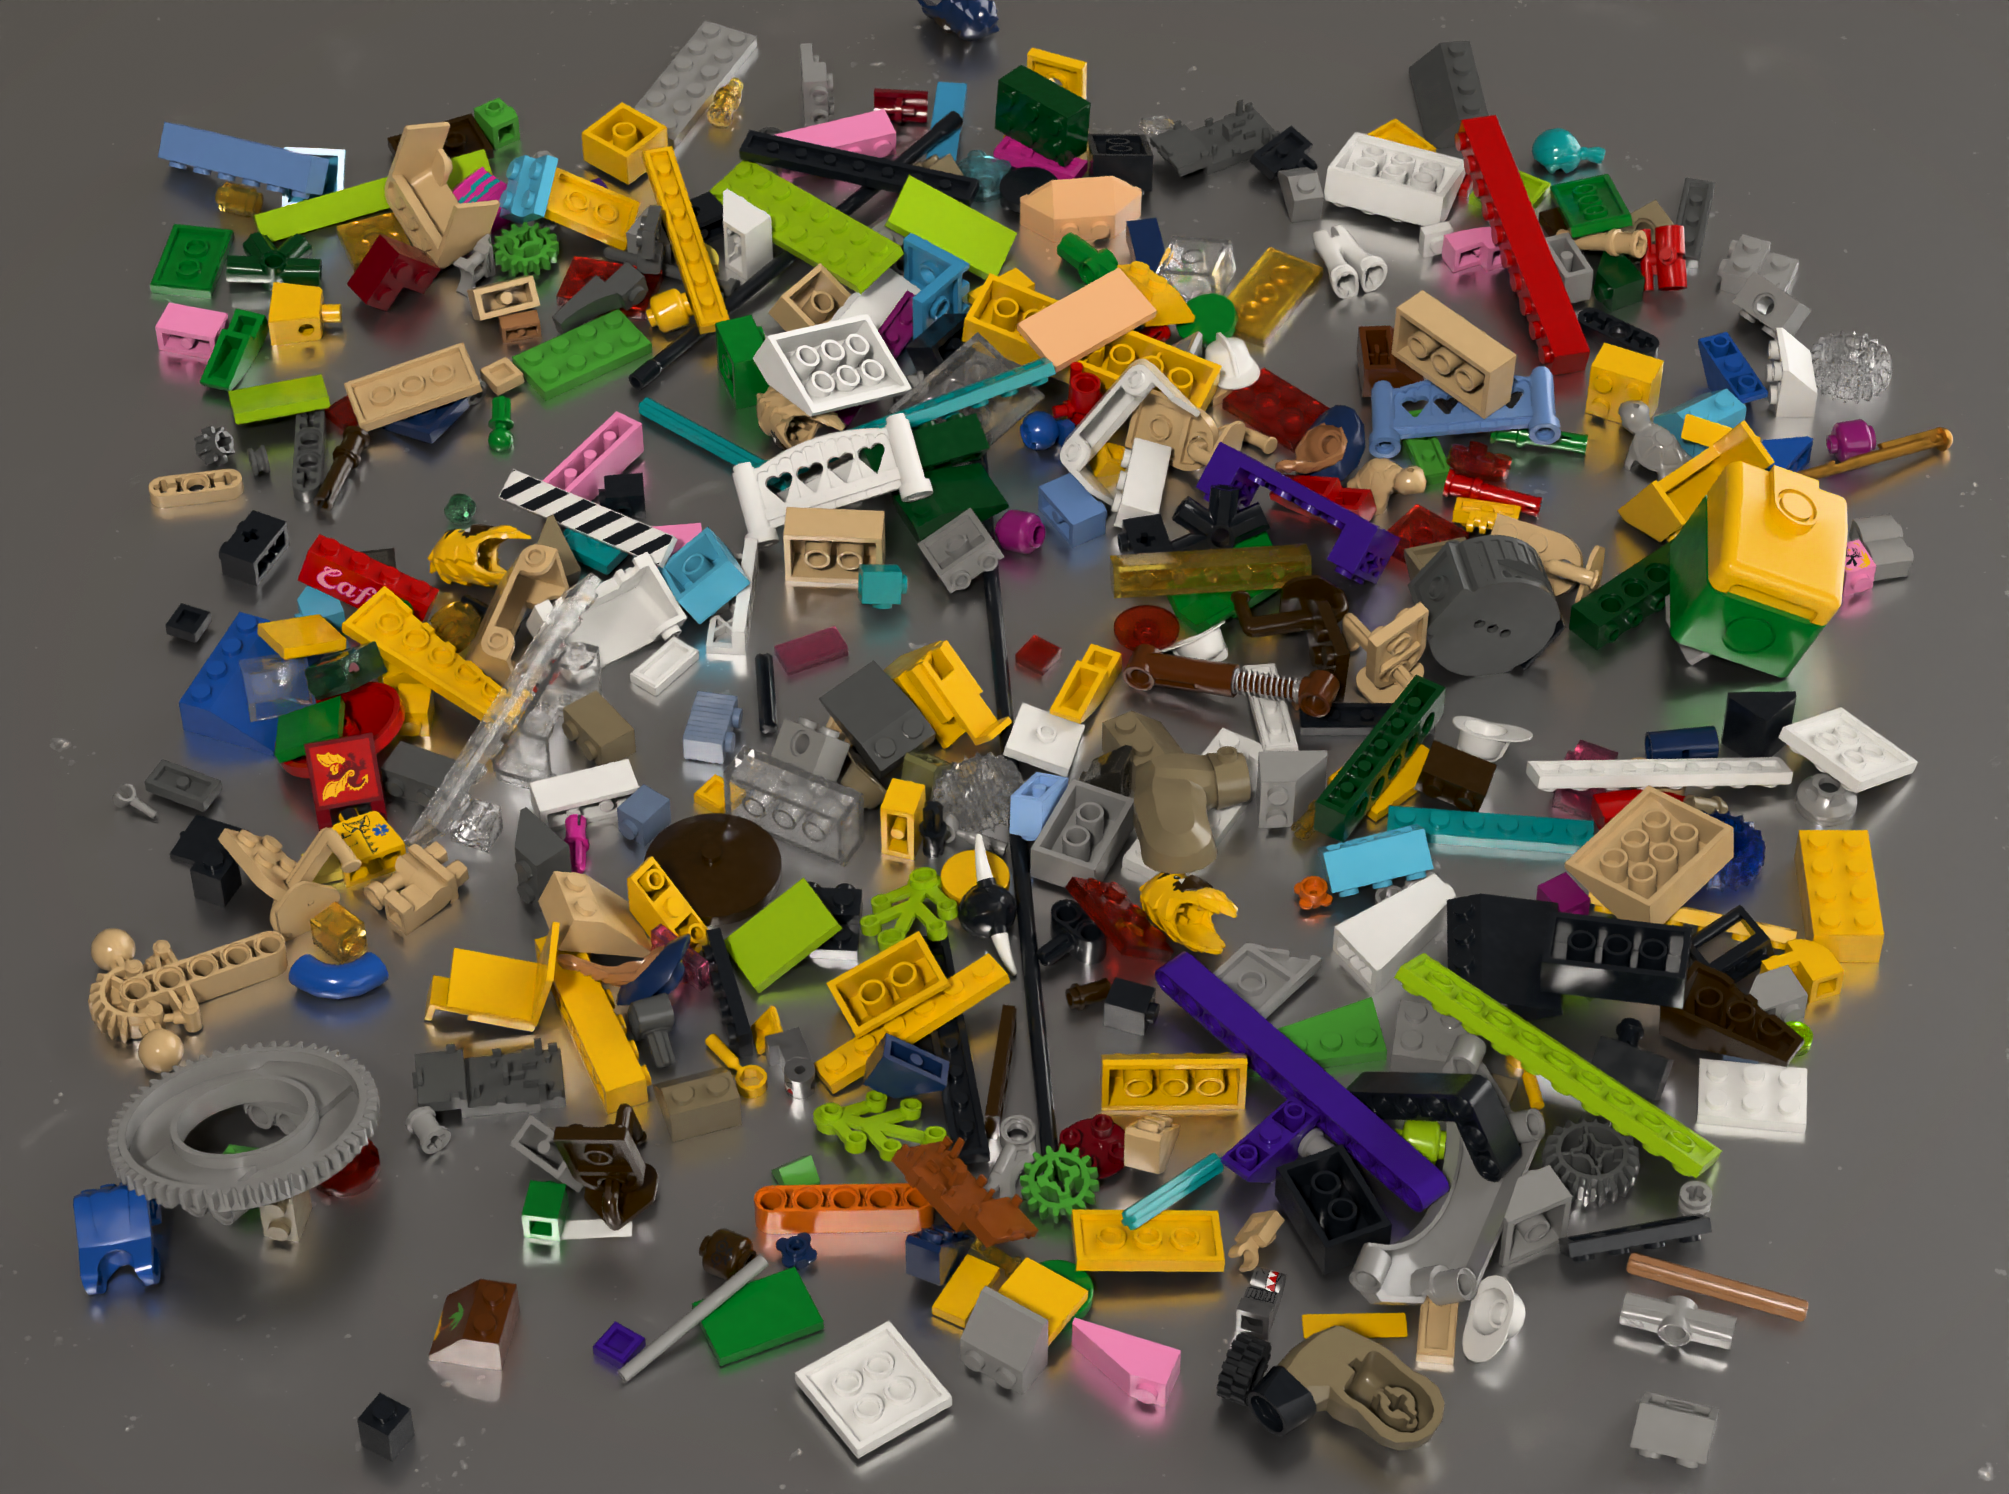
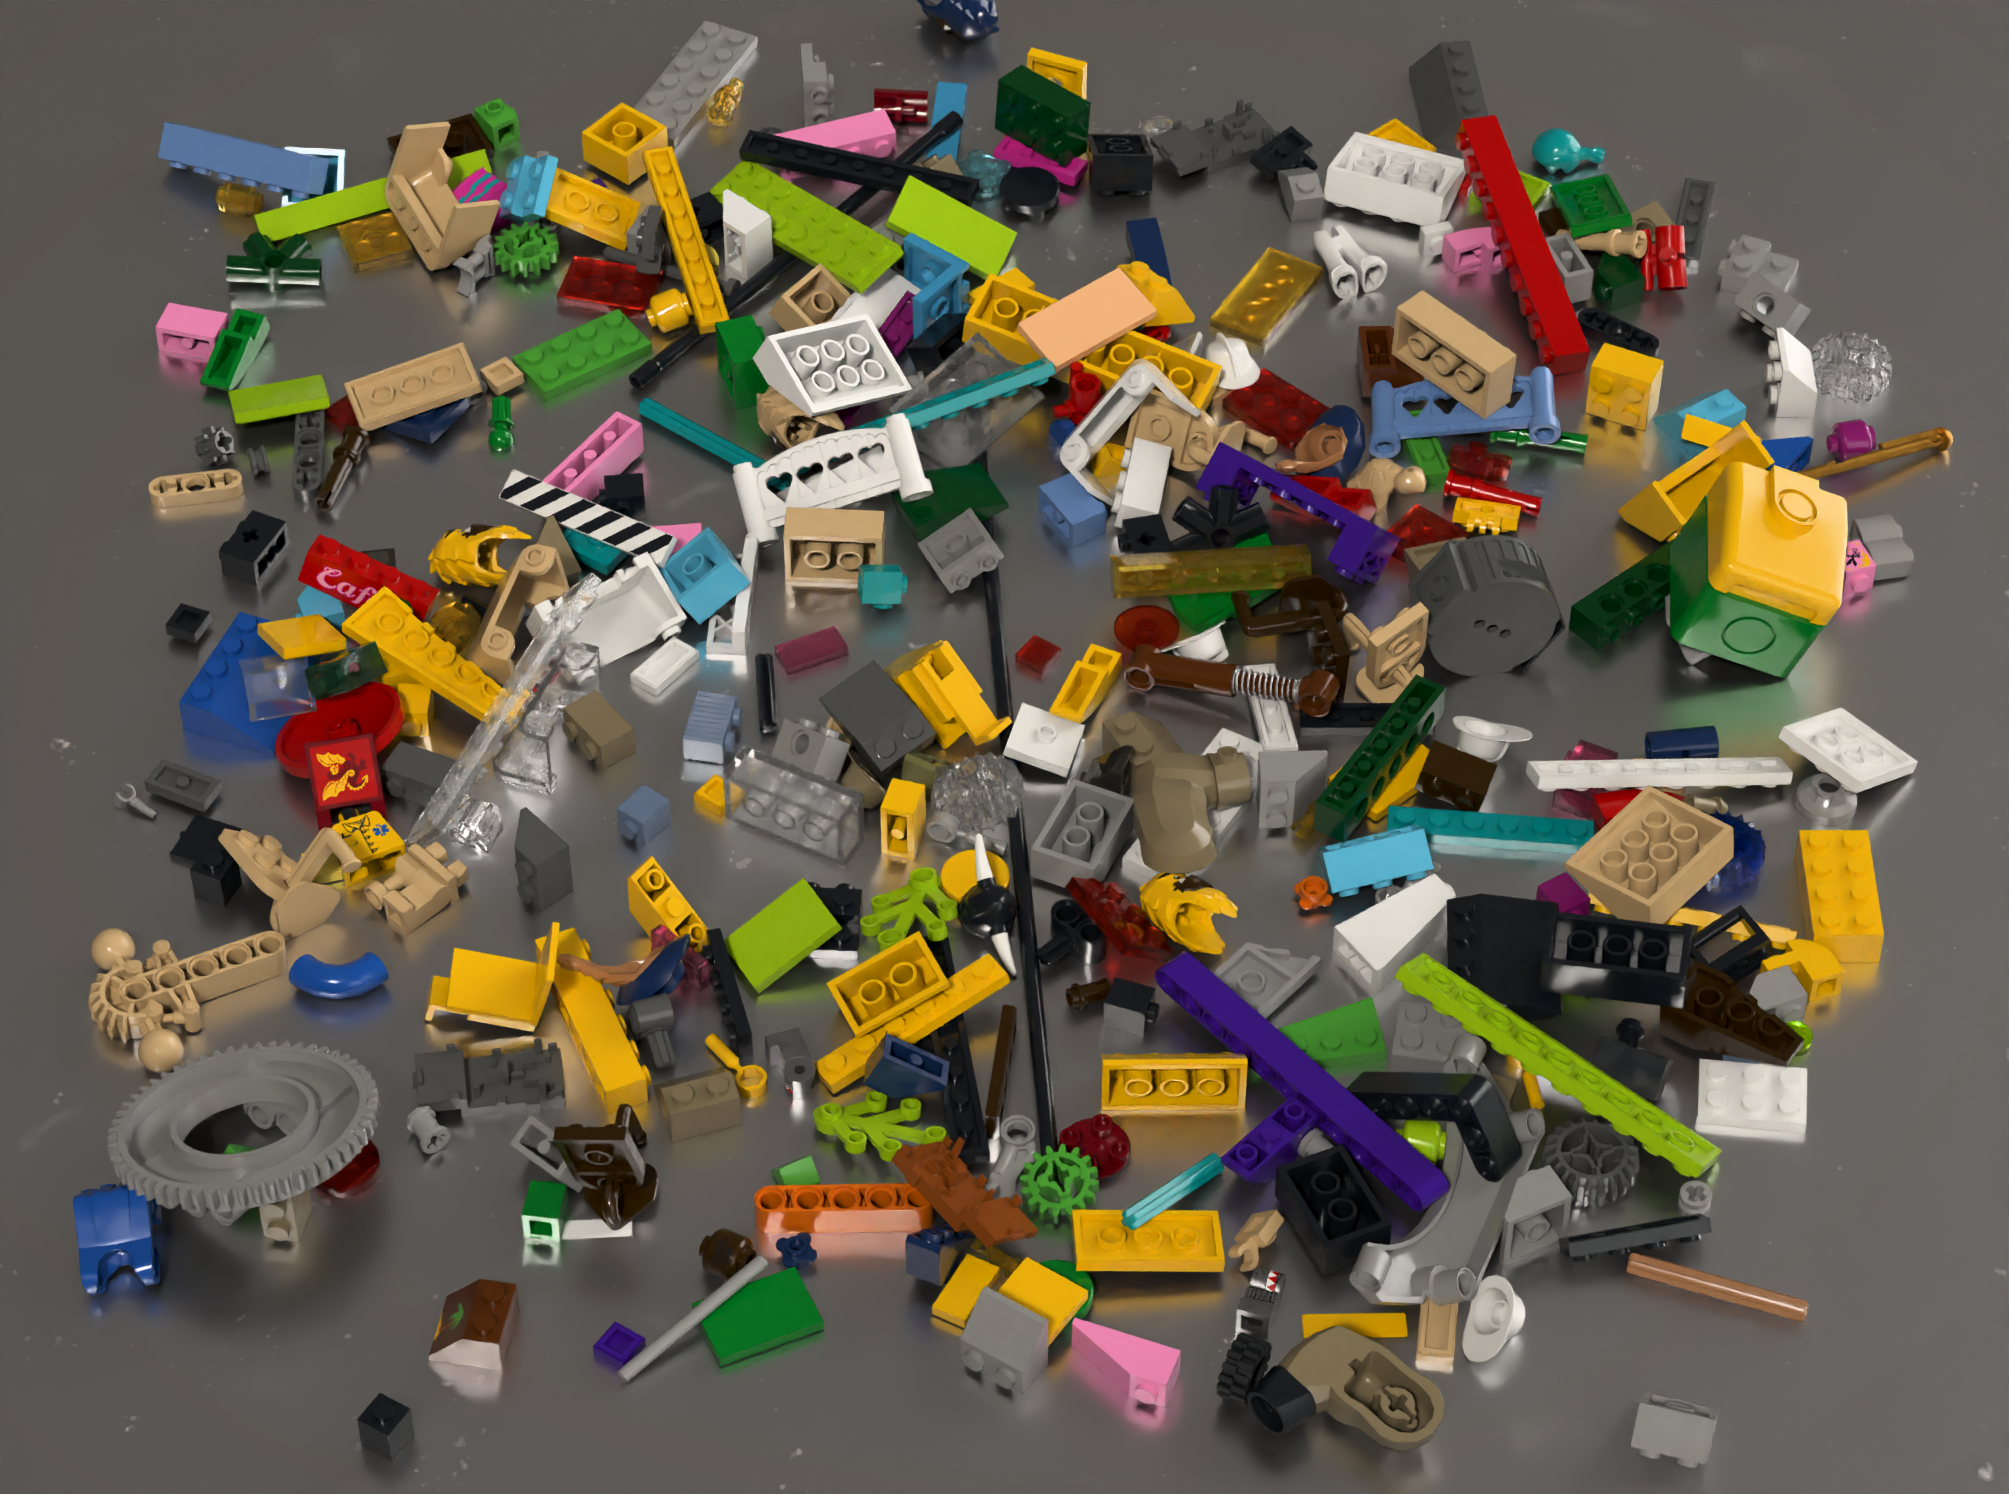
green tile [150,224,235,299] -> none
yellow torso [268,282,342,345] -> none
green tile [275,695,345,763] -> none
clear yellow brick [310,901,367,964] -> none
dark red brick [347,234,441,312] -> none
clear green bush [444,493,477,526] -> none
tan brick [467,275,540,321] -> none
medium nougat piece [498,310,541,343] -> none
white brick [529,759,639,831] -> none
tan slope [538,871,652,958] -> none
dark grey slope [552,261,649,334] -> none
dark pink axle [564,814,589,874] -> none
dark brown dish [644,813,782,926] -> none
yellow slope [750,1005,783,1055] -> none
white plate [795,1321,952,1459] -> none
dark green brick [853,413,990,473] -> none
black axle [920,800,947,858] -> none
magenta head [995,509,1046,554] -> none
light blue brick [1009,772,1068,841] -> none
light nougat wedge [1020,176,1142,243] -> none
blue piece [1020,411,1059,451] -> none
green piece [1057,232,1118,285] -> none
tan slope [1124,1113,1181,1174] -> none
clear slope [1155,236,1236,303] -> none
green tile [1176,293,1238,350] -> none
tan plate [1491,513,1605,603] -> none
light grey animal [1618,400,1692,481] -> none
light grey piece [1619,1292,1737,1350] -> none
blue slope [1698,332,1768,404] -> none
black slope [1721,691,1797,758] -> none

